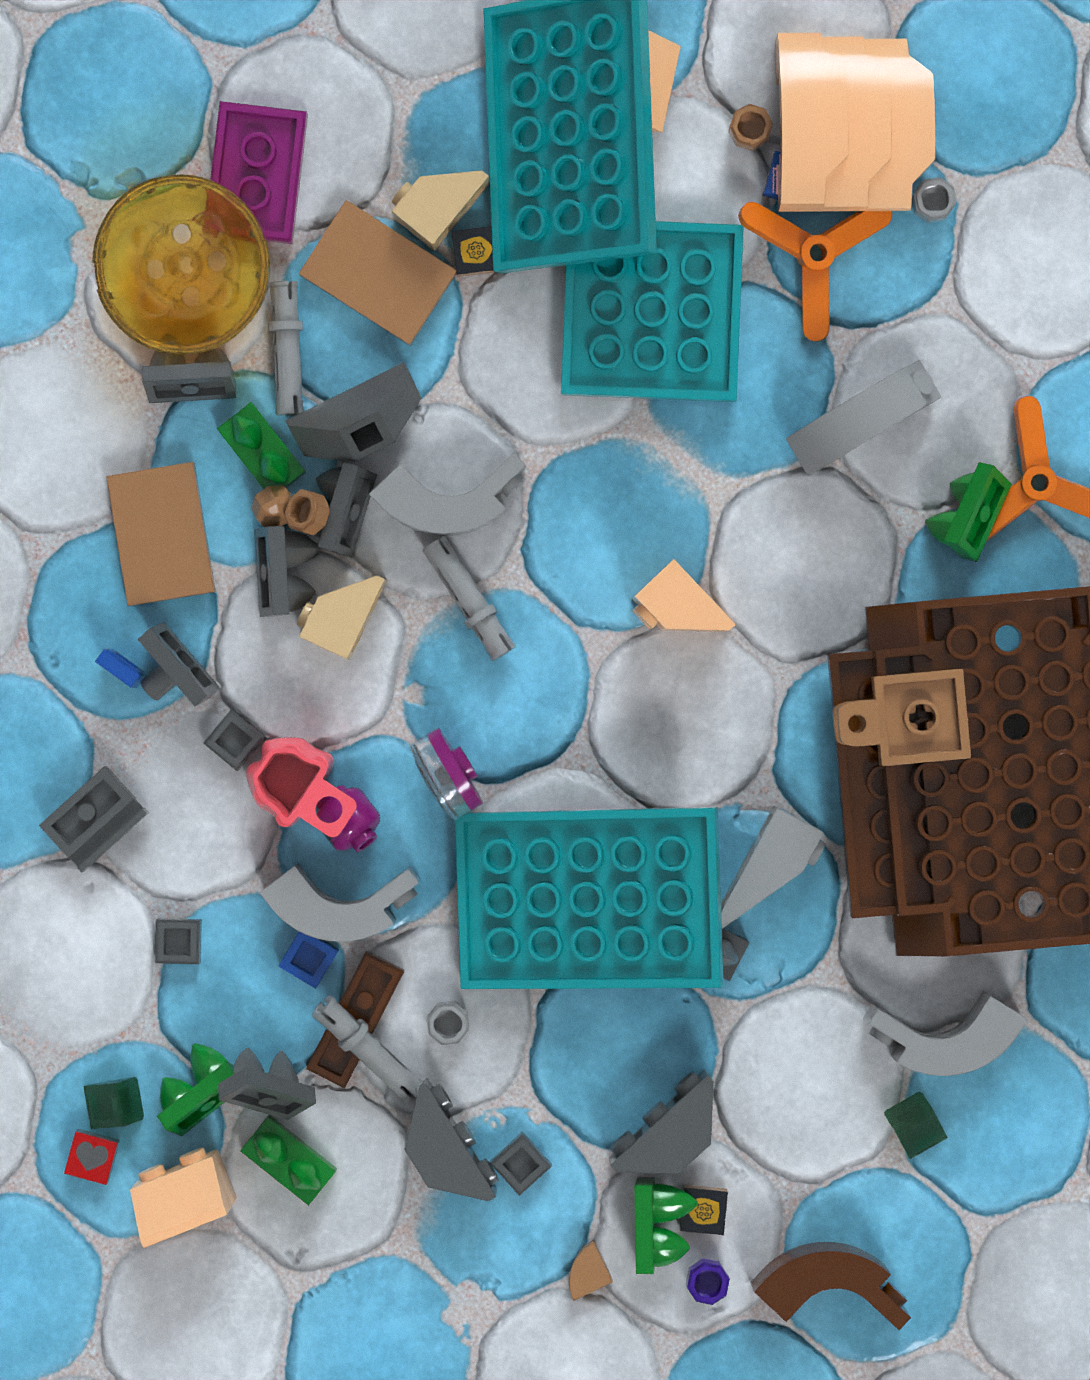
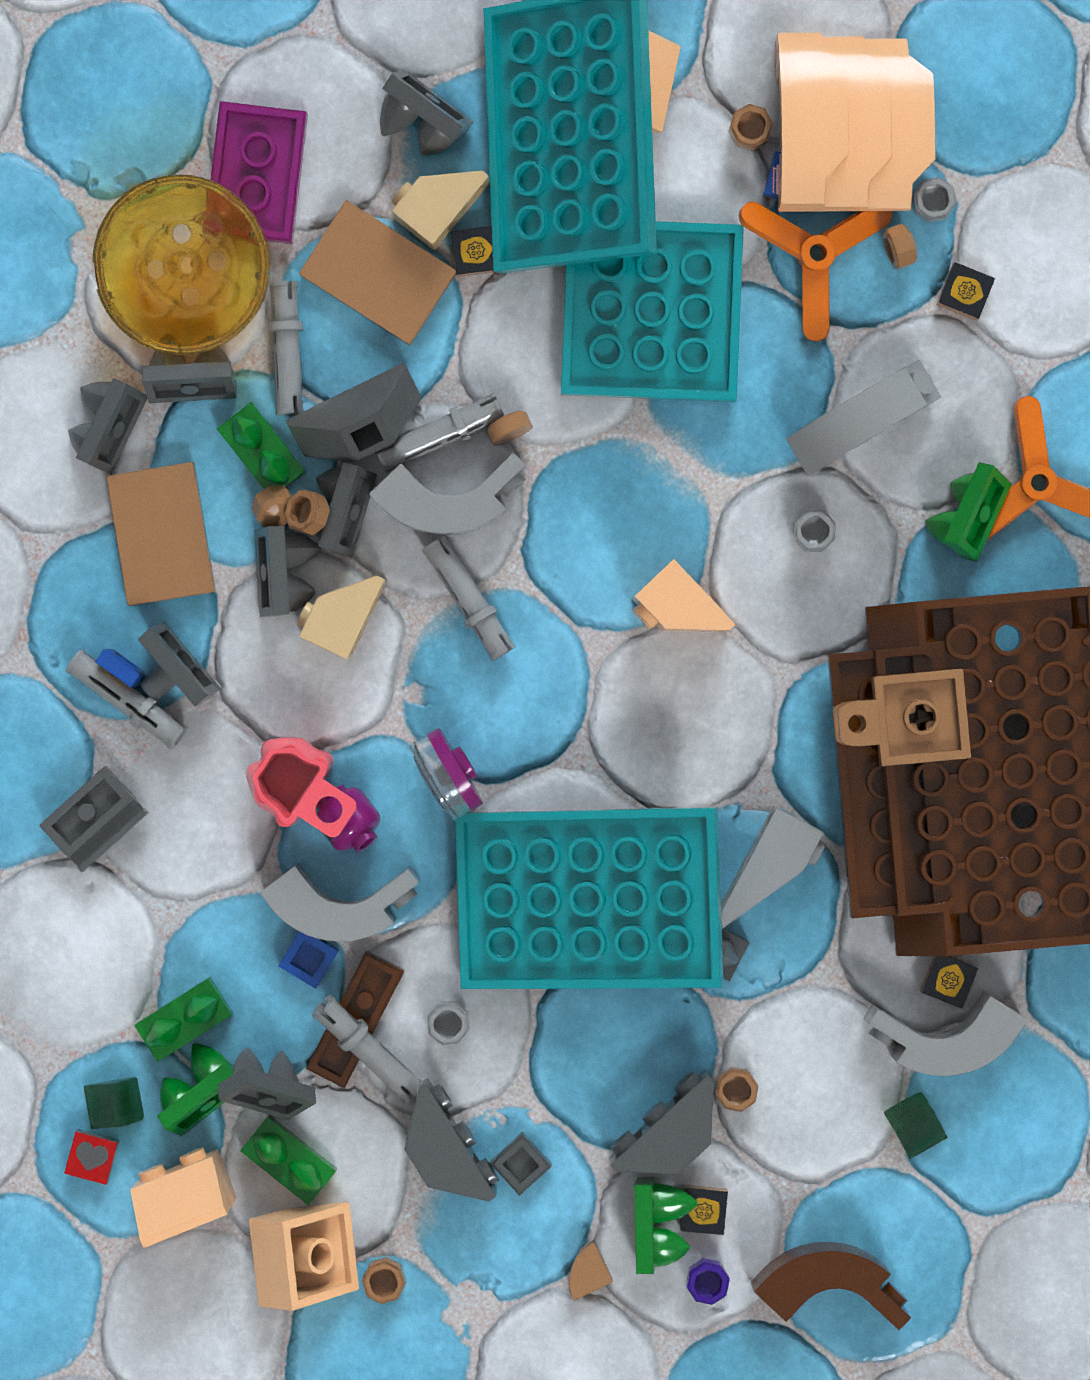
dark grey tile [155,918,202,964] -> none
dark grey tile [203,709,266,771] -> none
none -> light grey pin [65,649,188,750]
none -> dark grey tile [68,378,147,475]
none -> green tile [134,977,233,1062]
none -> light nougat slope [249,1202,359,1311]
none -> medium nougat tile [362,1257,406,1304]
none -> light grey pin [376,393,505,473]
none -> dark grey tile [380,70,474,155]
none -> medium nougat tile [487,411,533,446]
none -> medium nougat tile [714,1066,758,1112]
none -> light grey tile [793,510,835,552]
none -> medium nougat tile [882,223,918,270]
none -> black tile [920,956,978,1009]
none -> black tile [936,262,995,321]

